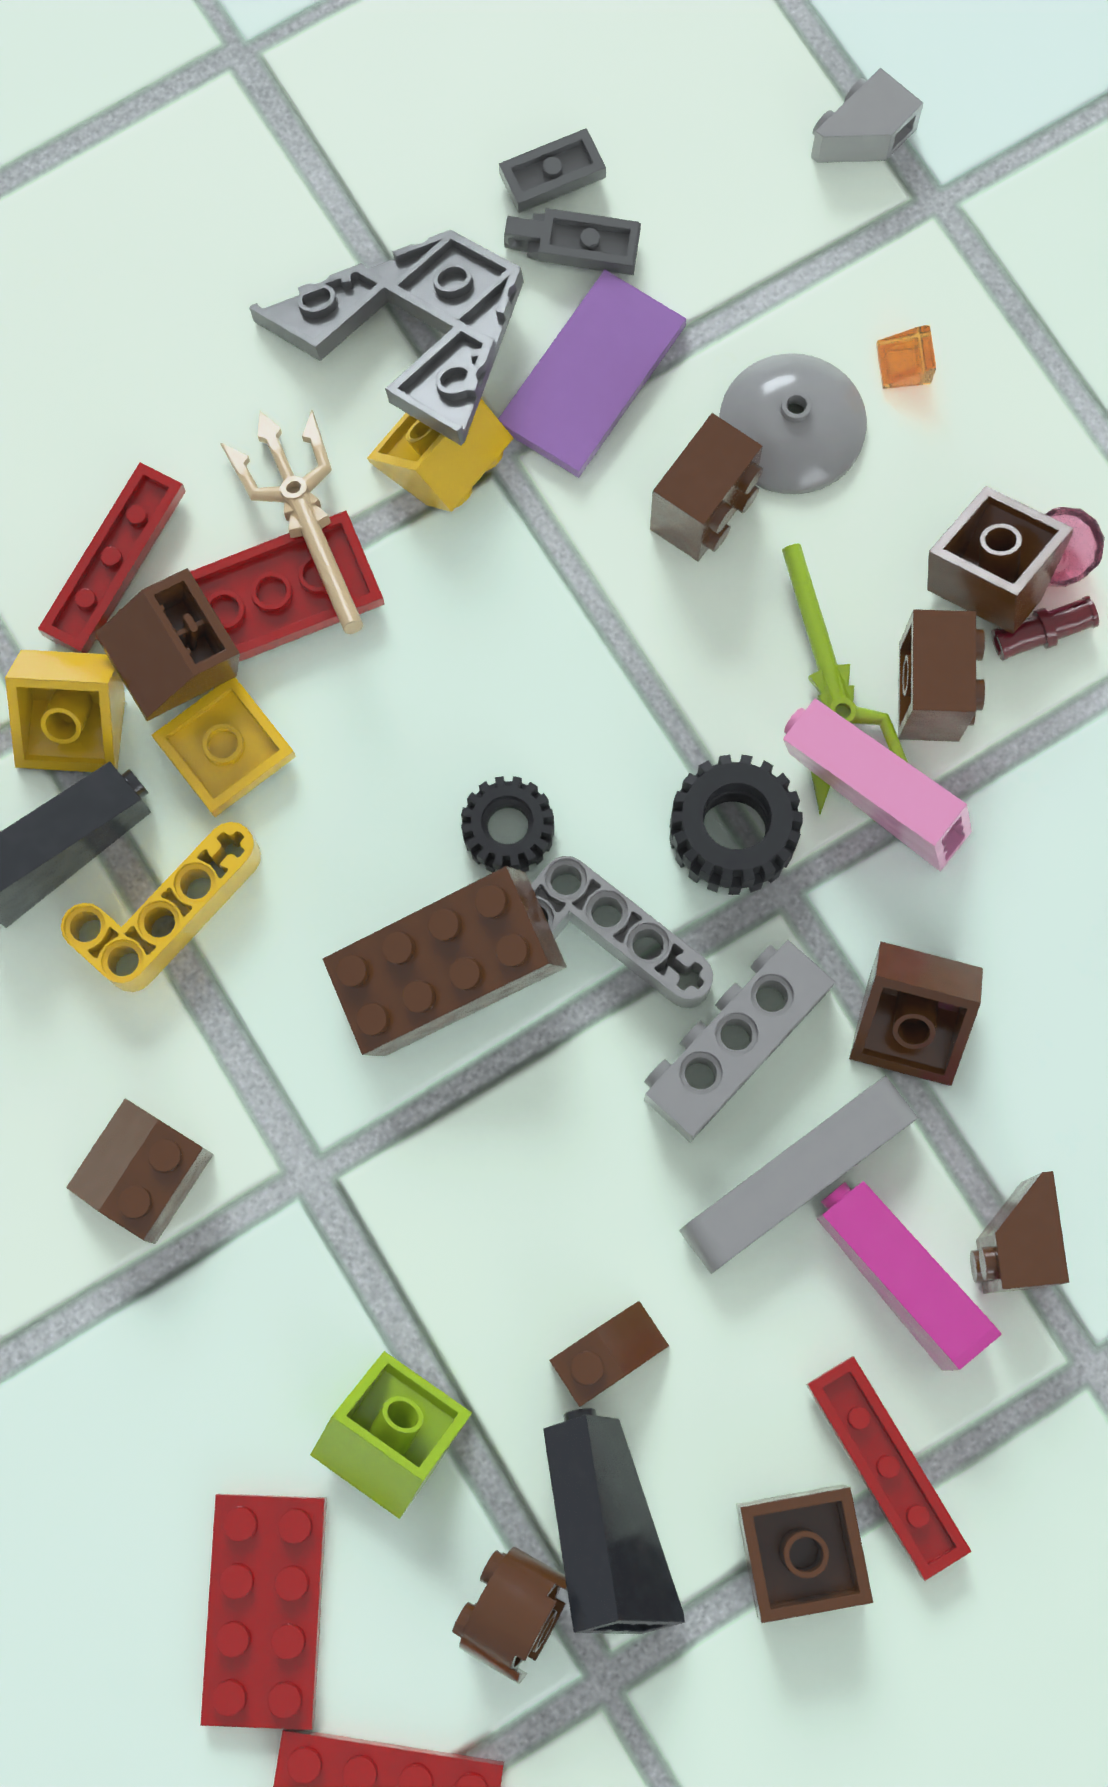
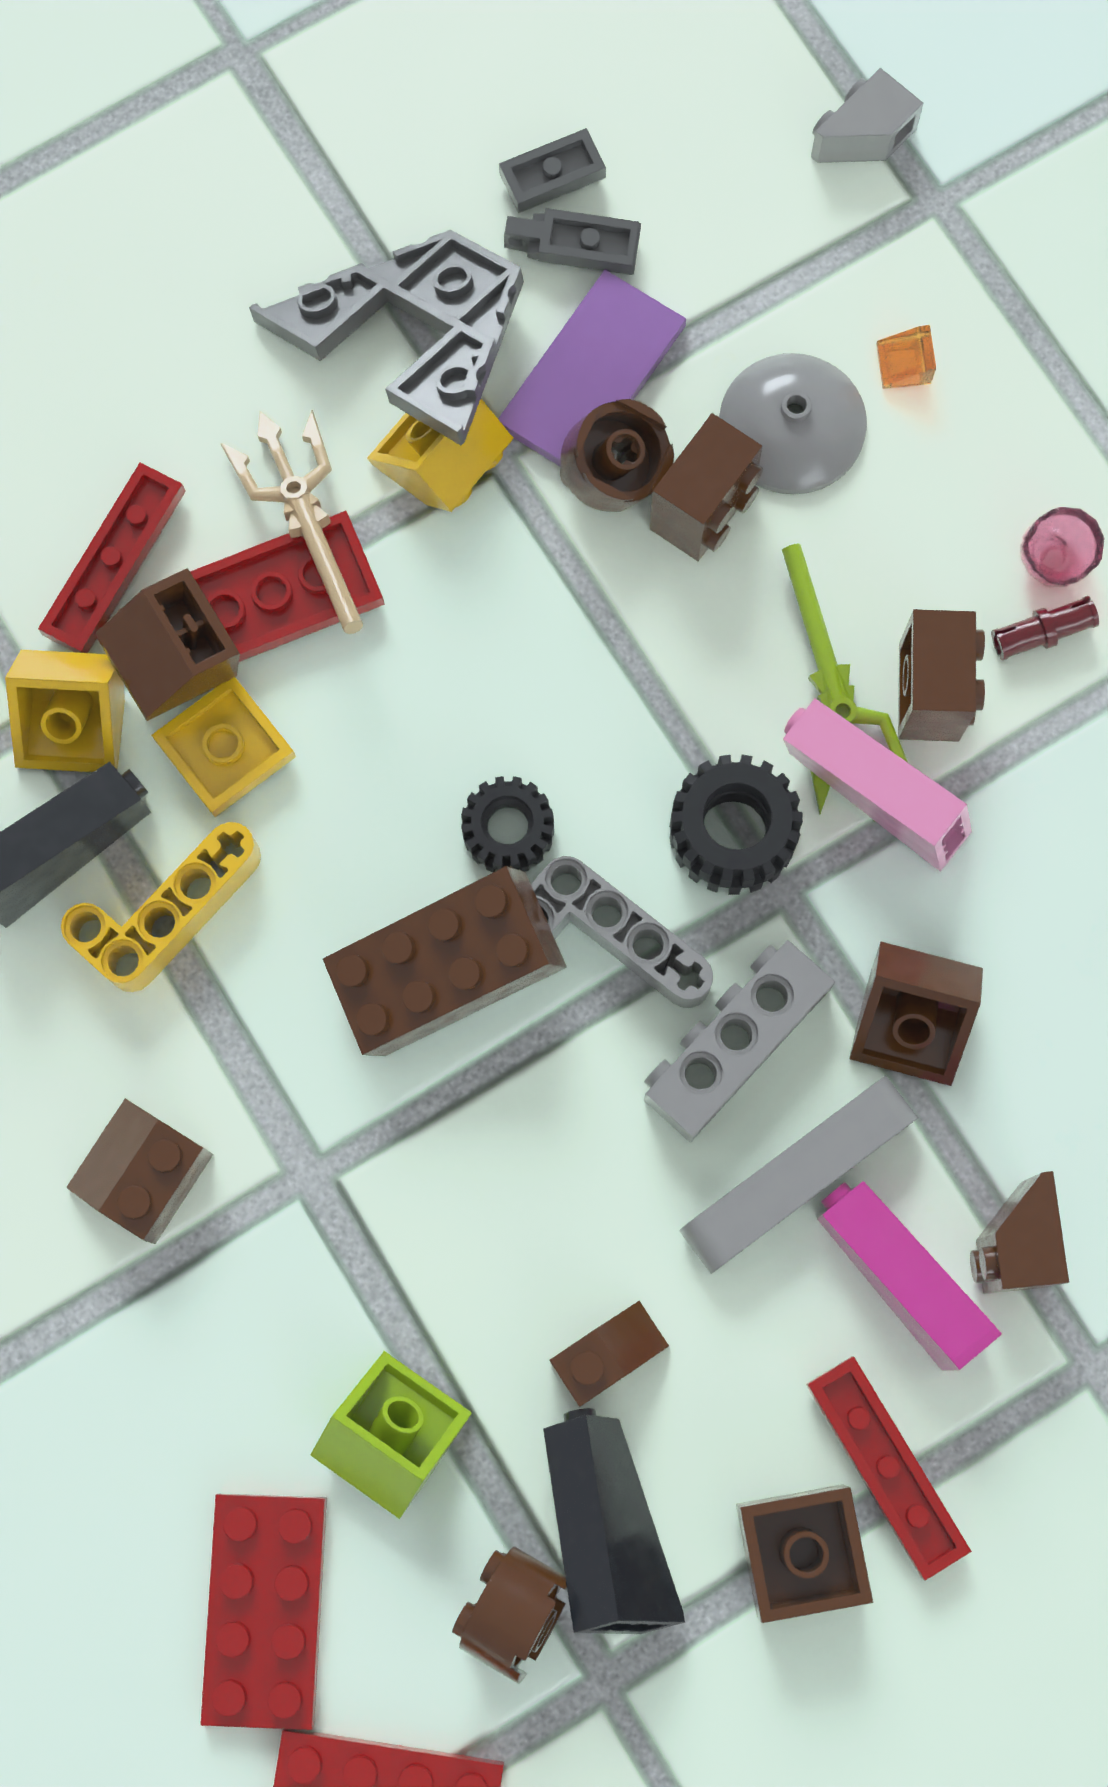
reddish brown slope [927,486,1073,634] -> none
none -> reddish brown brick [560,399,674,512]

